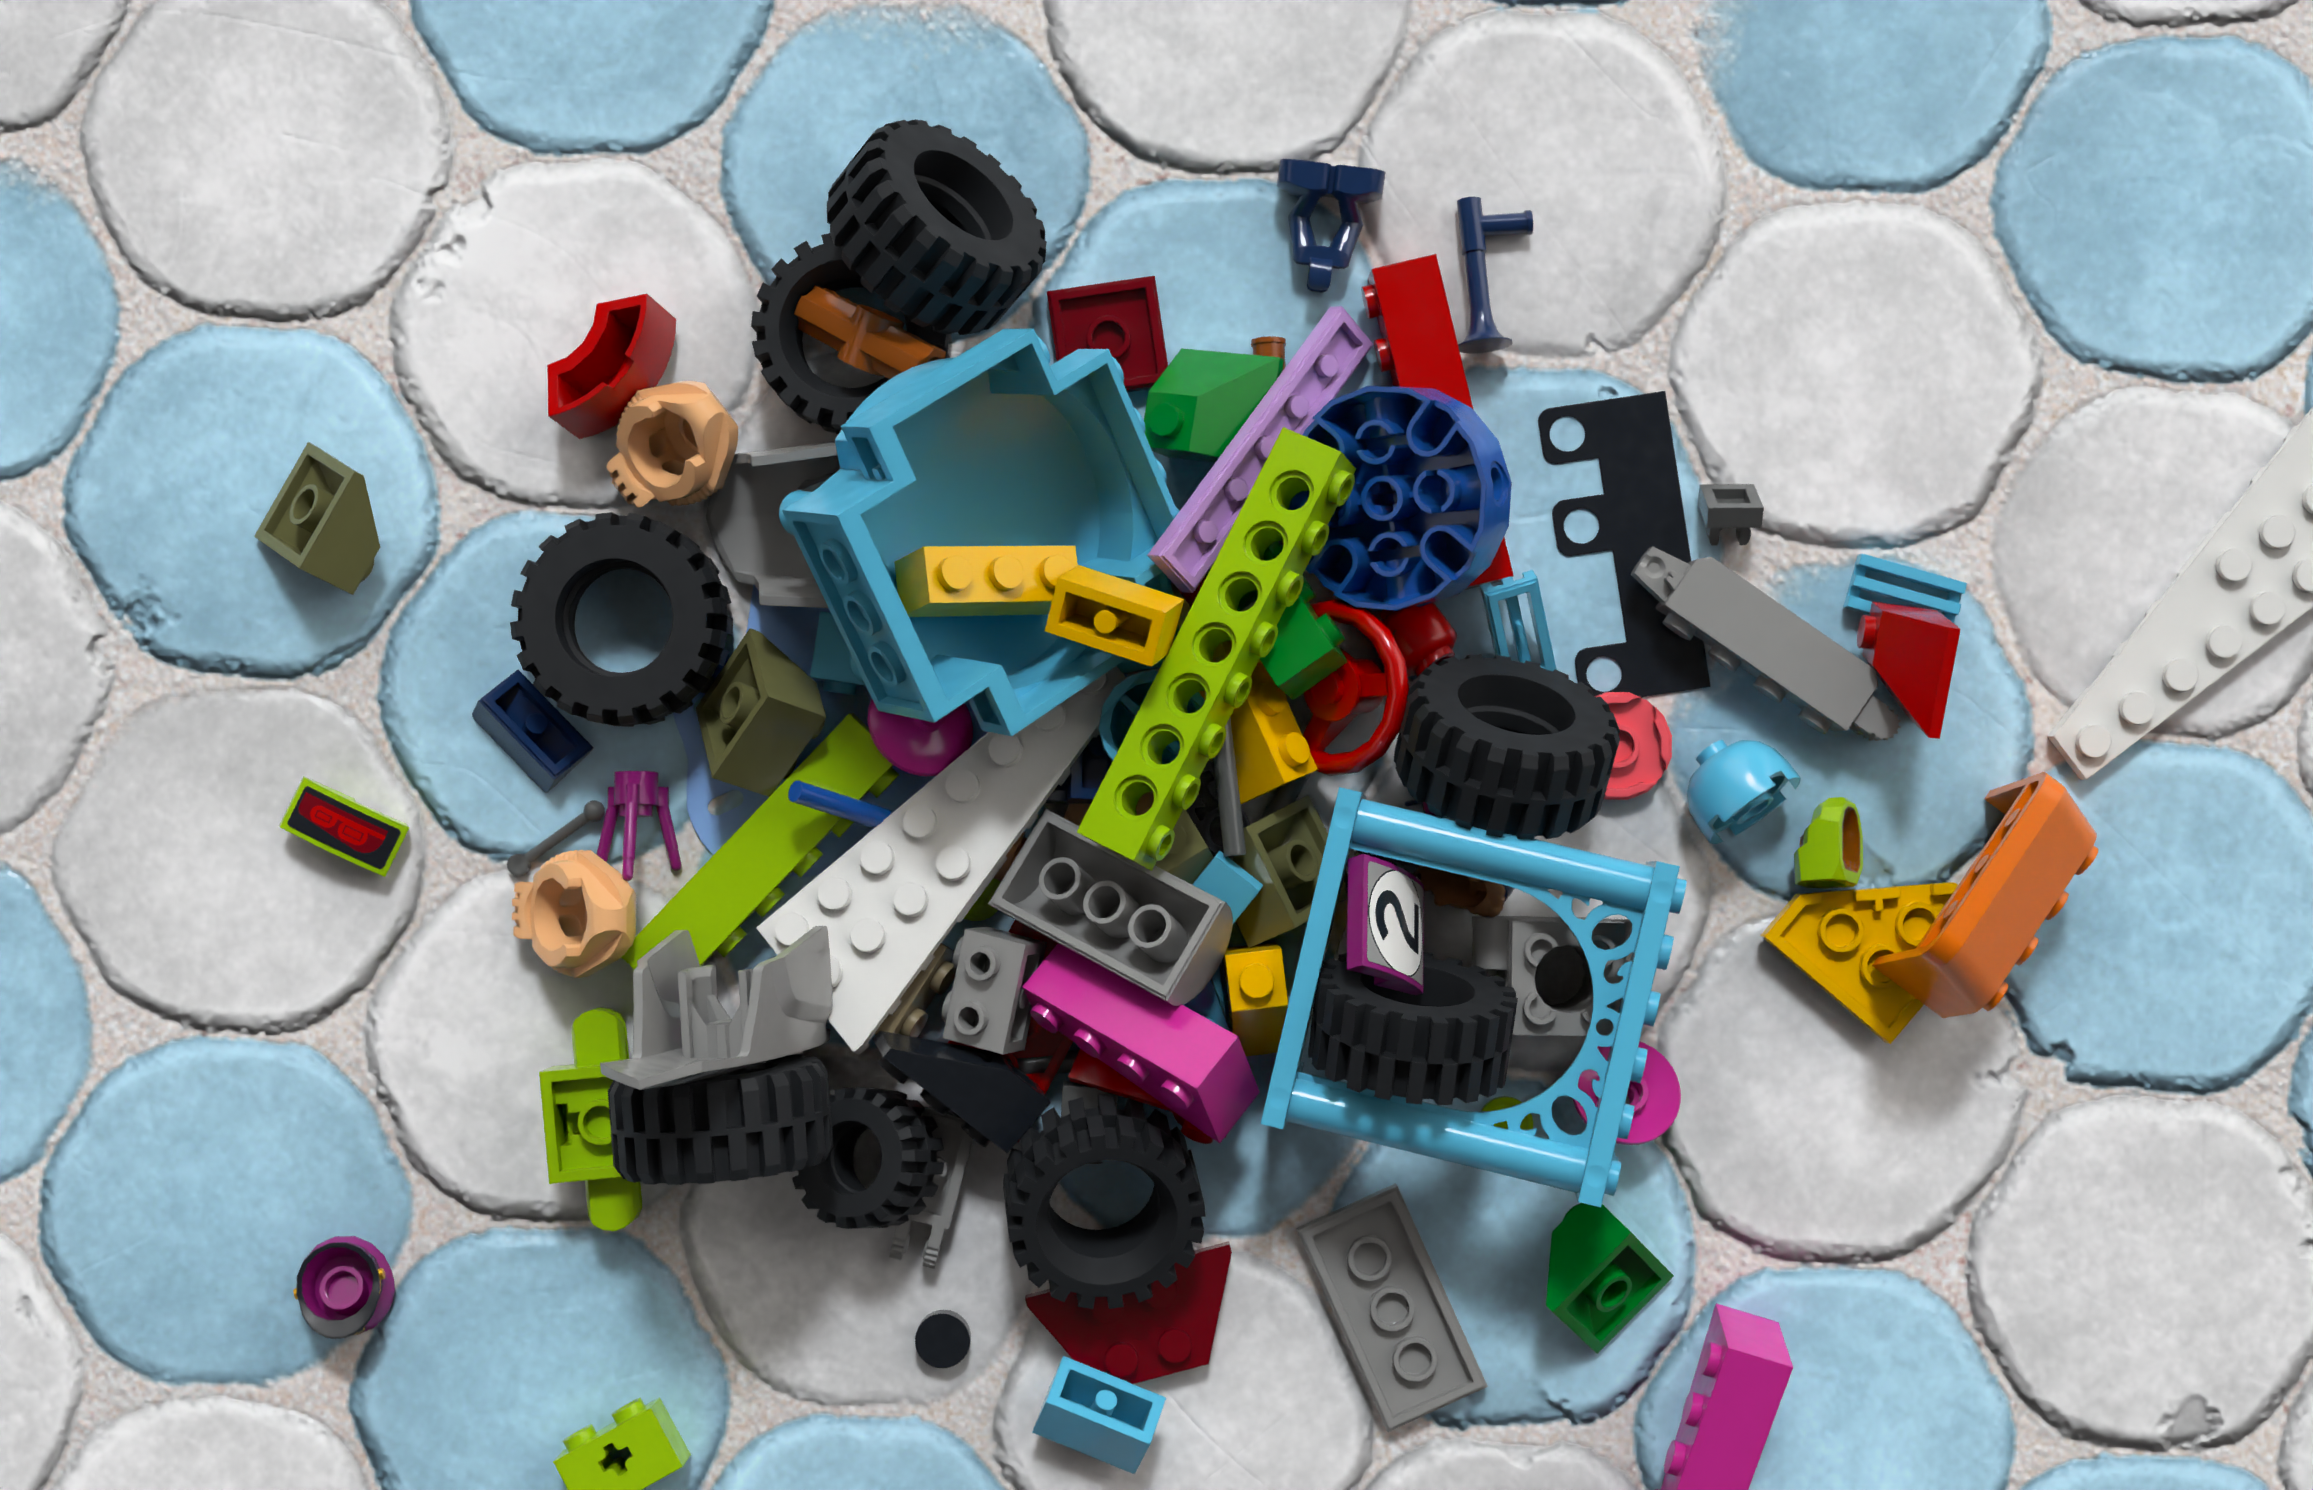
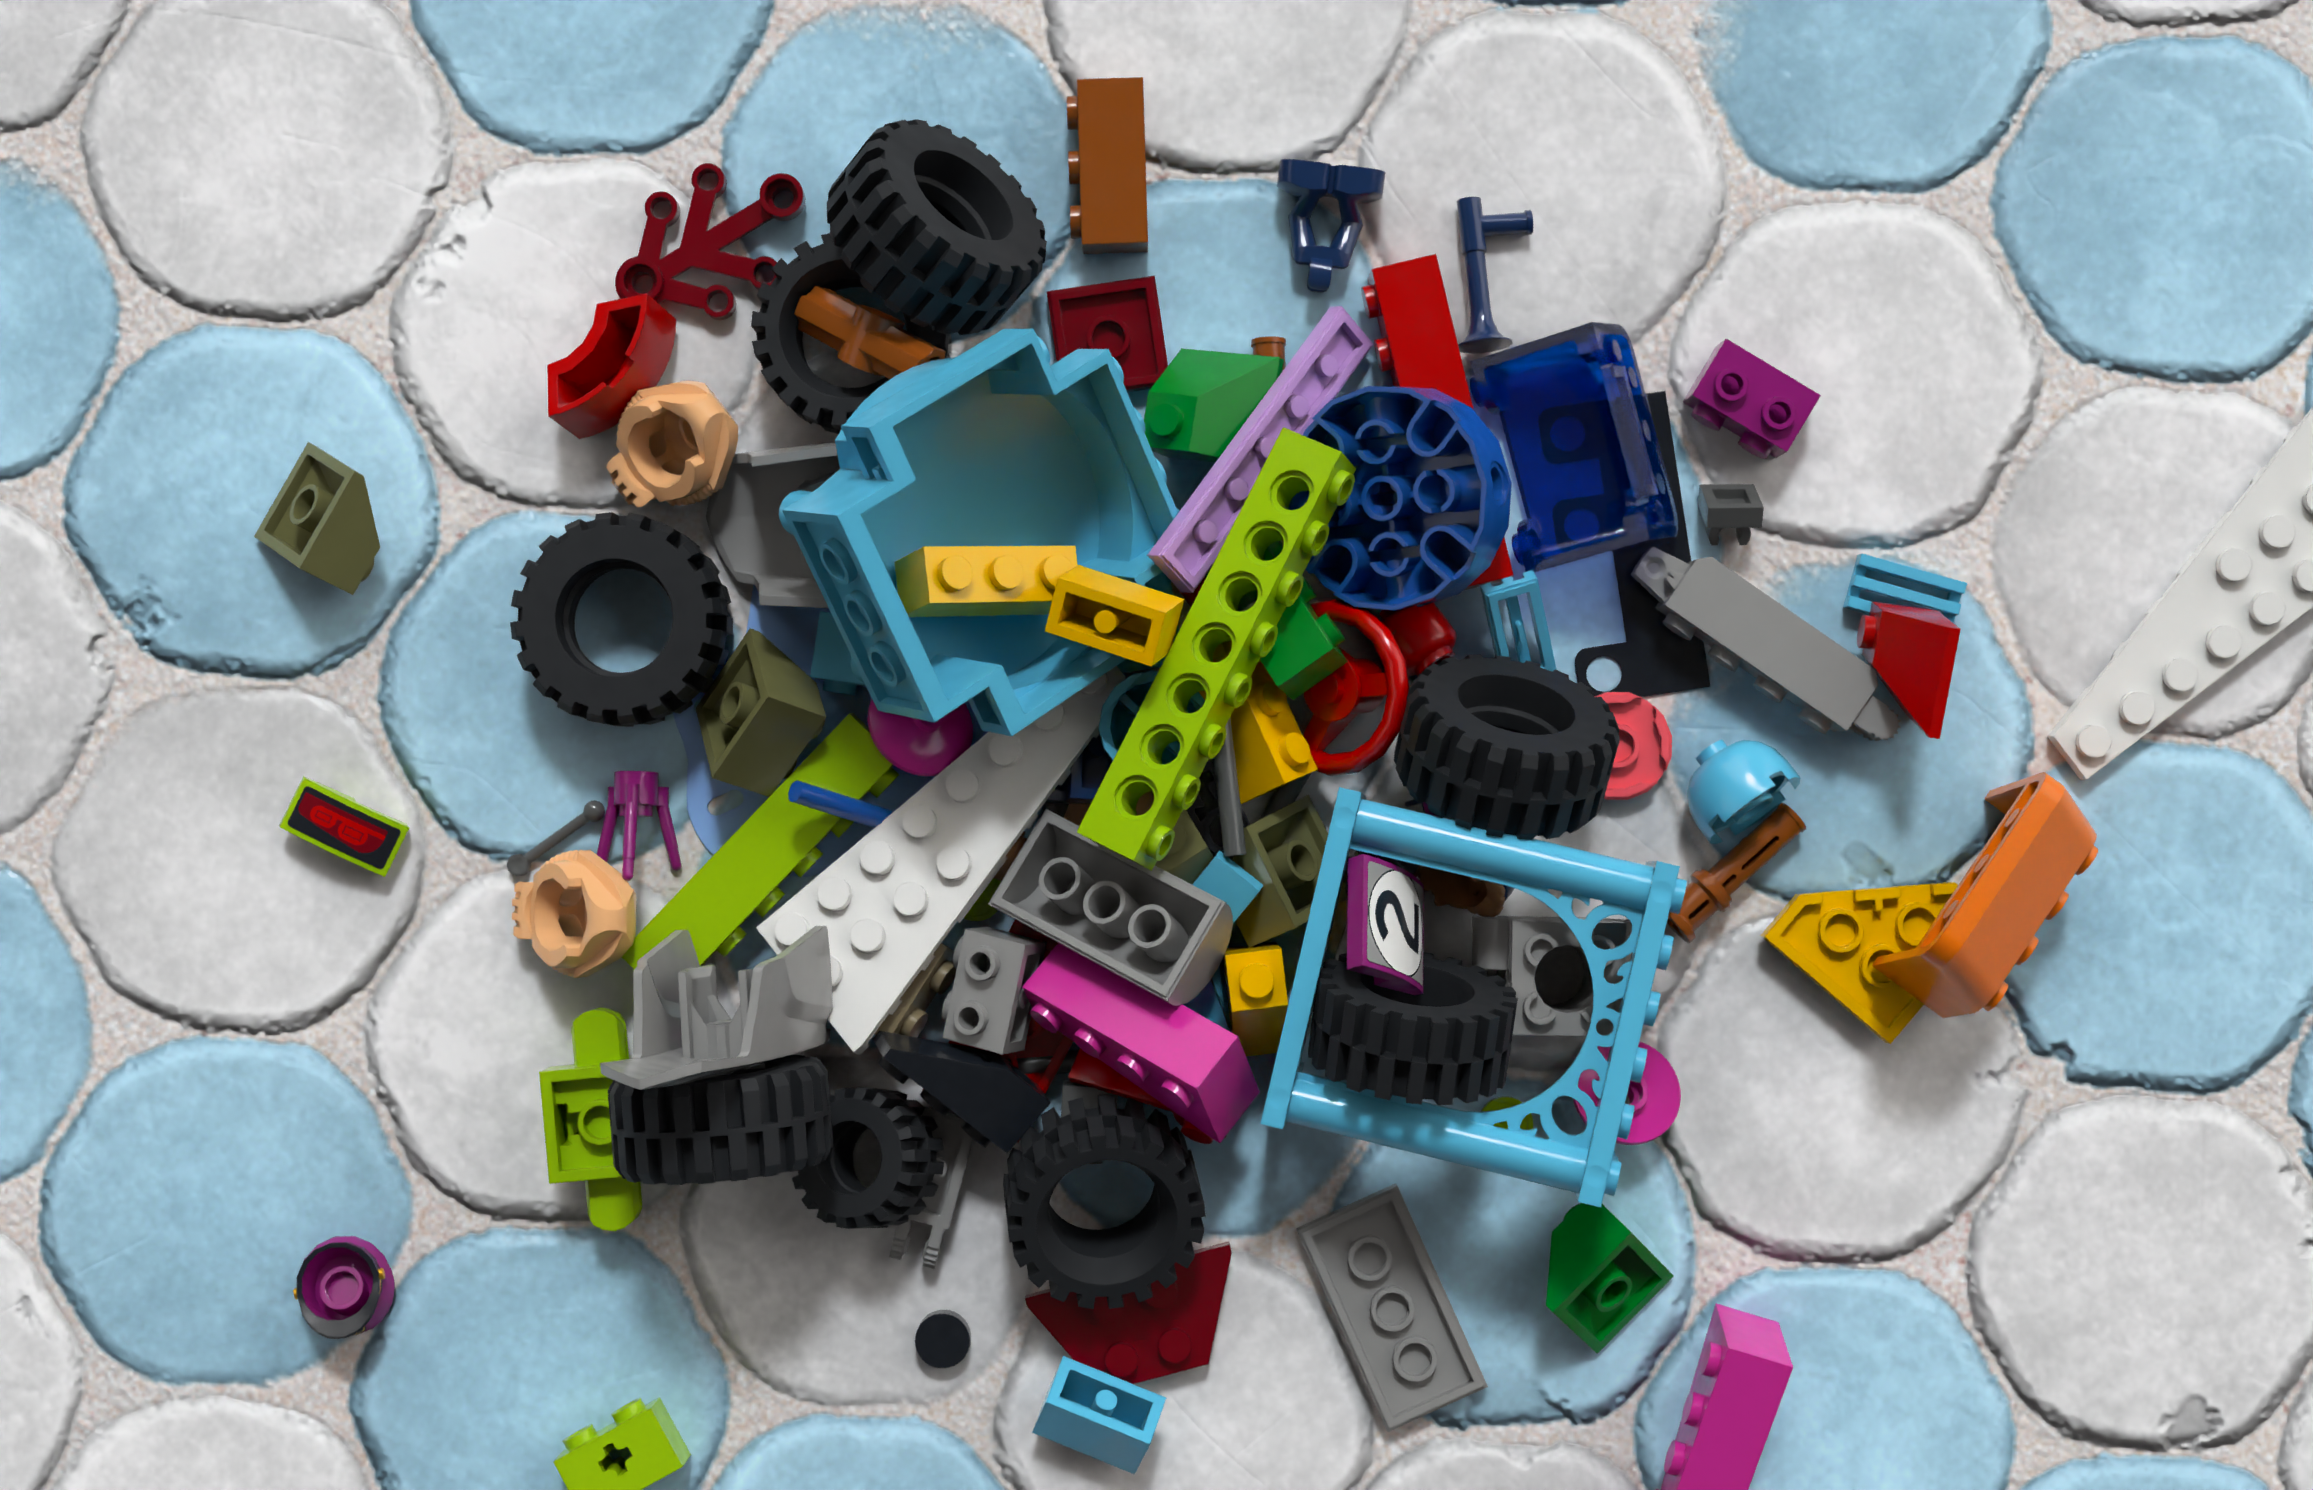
dark blue slope [472,670,594,793] -> none
lime rock [1794,797,1863,889] -> none
none -> dark red plant [615,163,806,320]
none -> dark orange brick [1067,77,1148,254]
none -> clear blue windscreen [1470,322,1679,573]
none -> dark orange pin [1667,803,1806,943]
none -> magenta brick [1683,339,1821,459]

